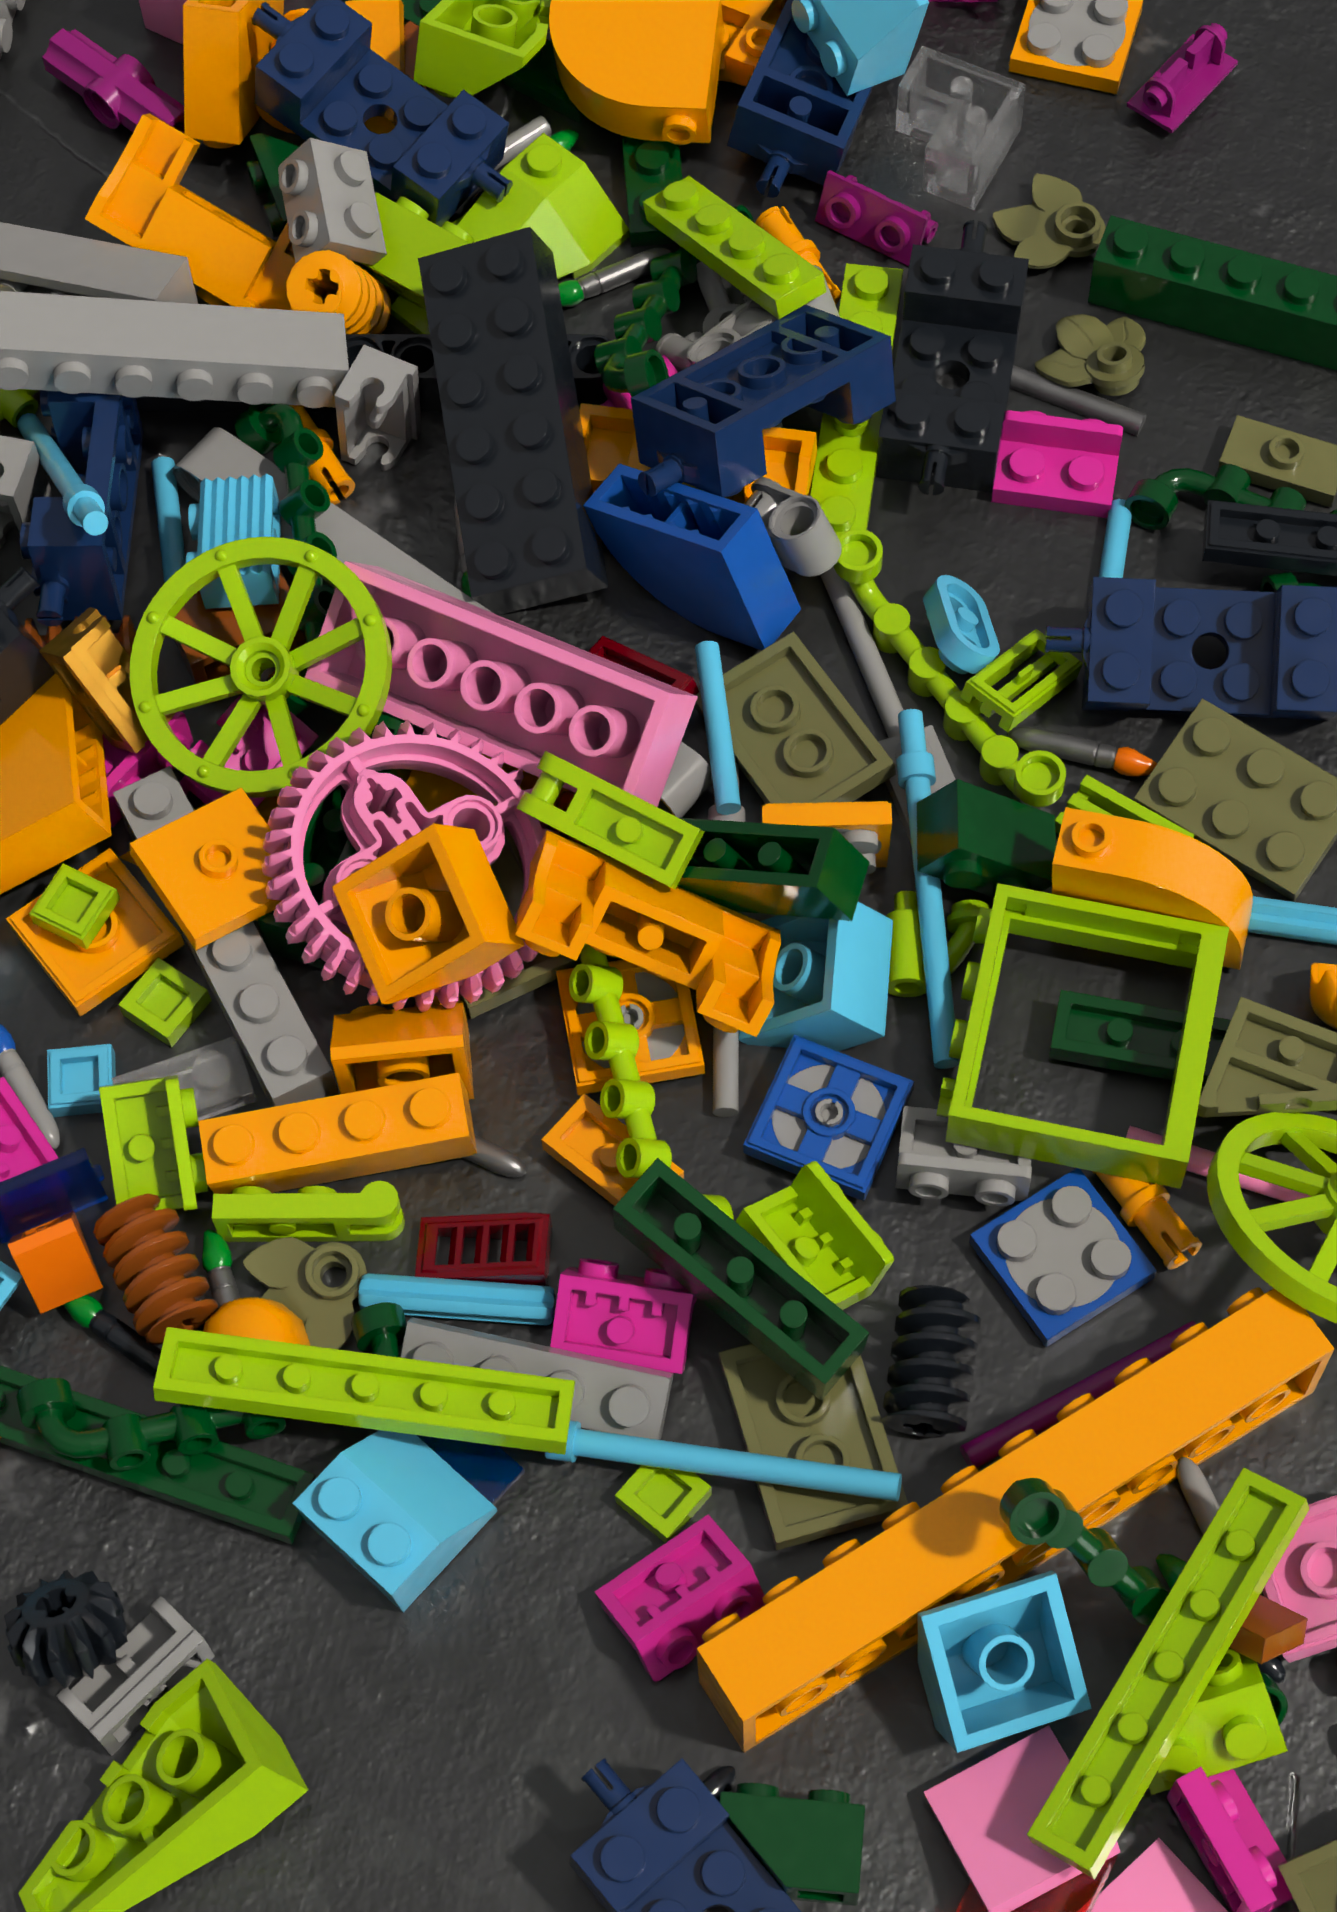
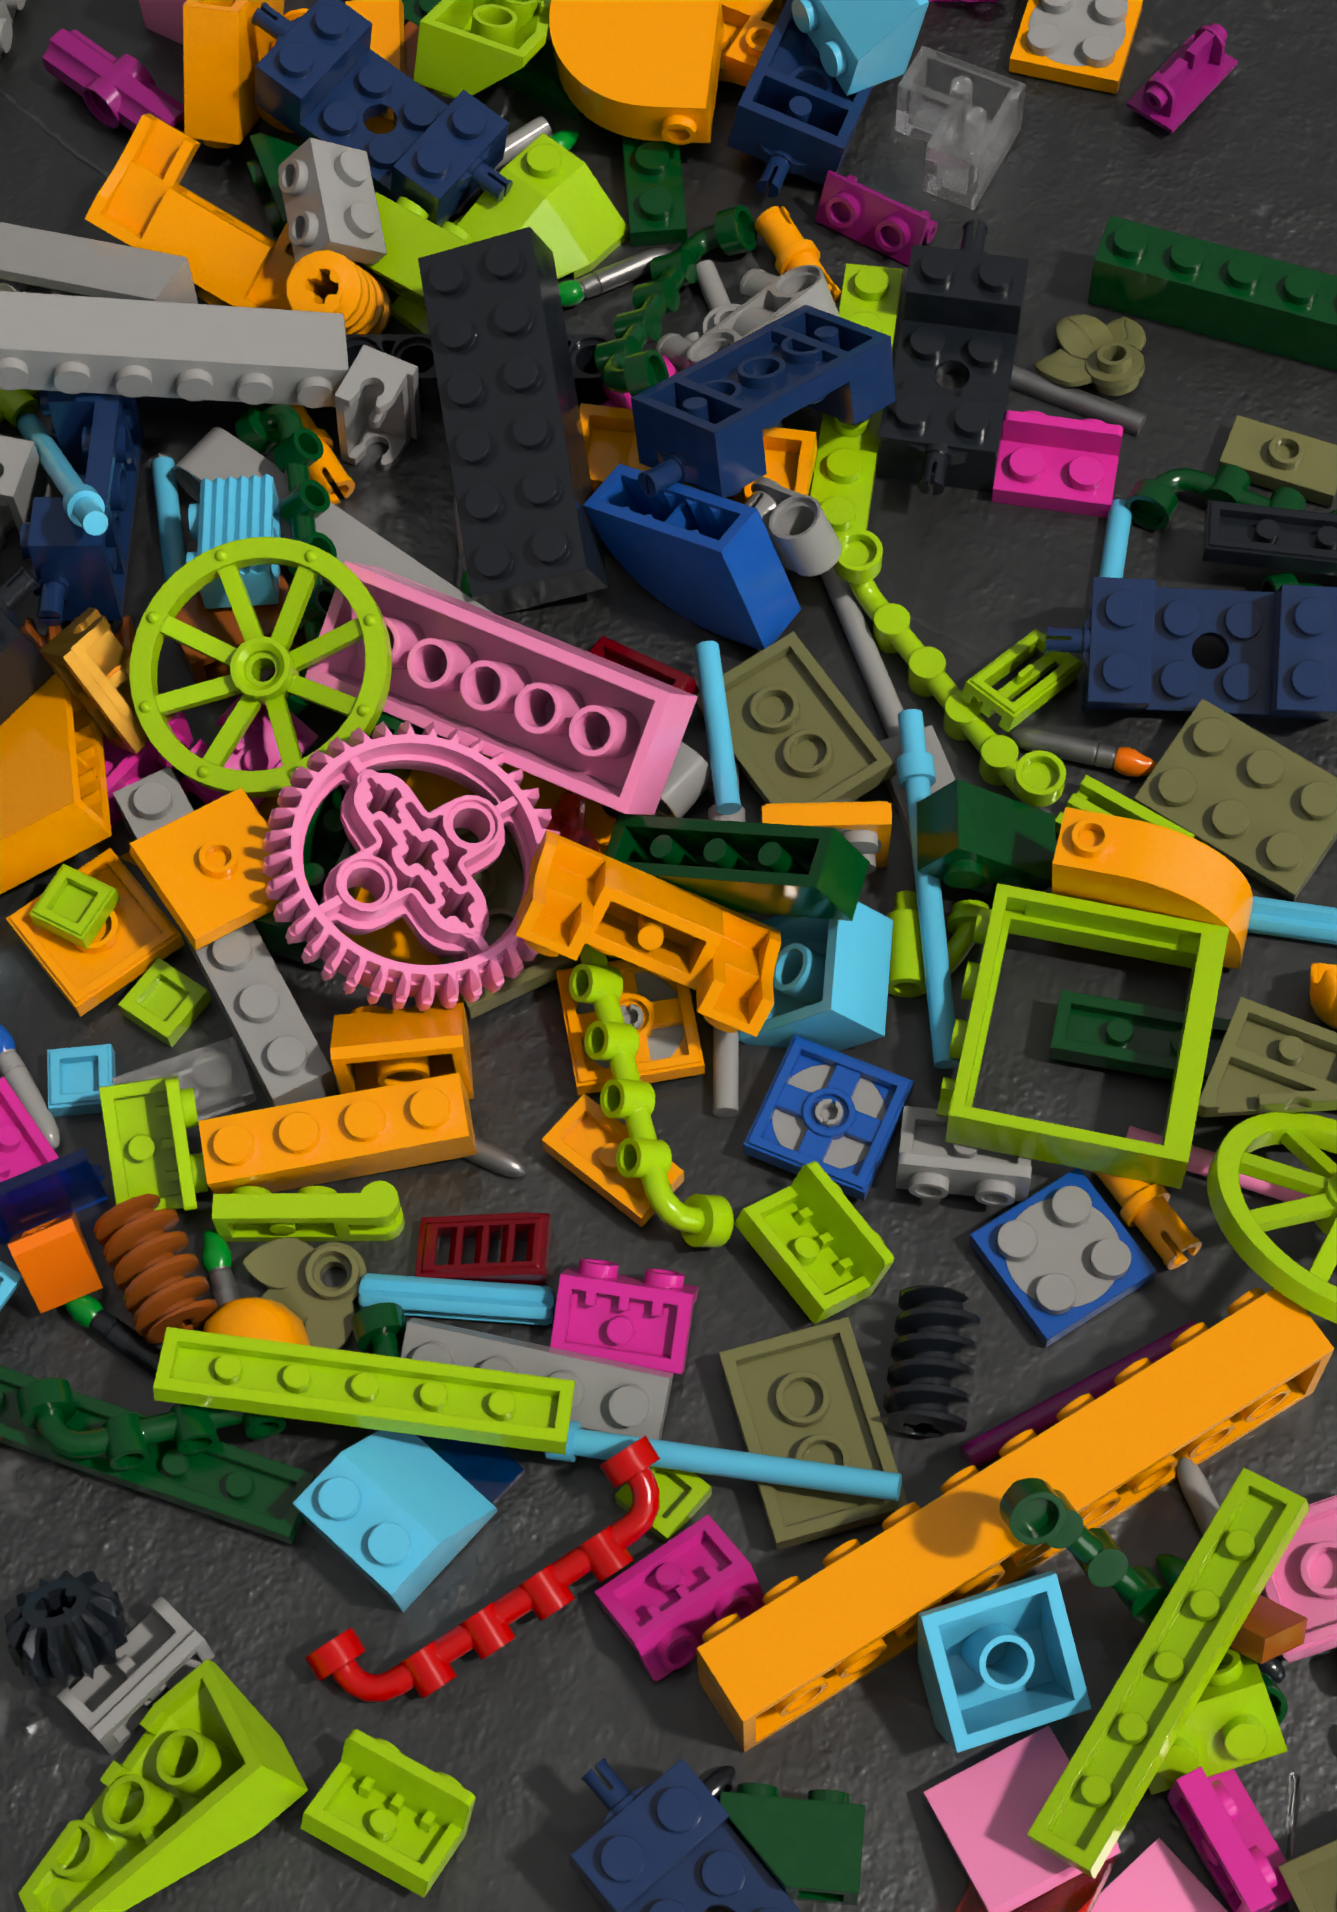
light orange slope [332,823,525,1004] -> none
lime plate [516,751,705,889] -> none
dark green brick [613,1158,869,1401] -> none
lime plate [643,176,827,319] -> none
medium azure plate [923,575,1000,674] -> none
olive plate [992,173,1106,269] -> none
none -> lime bracket [300,1729,476,1898]
none -> red bar [304,1435,661,1702]

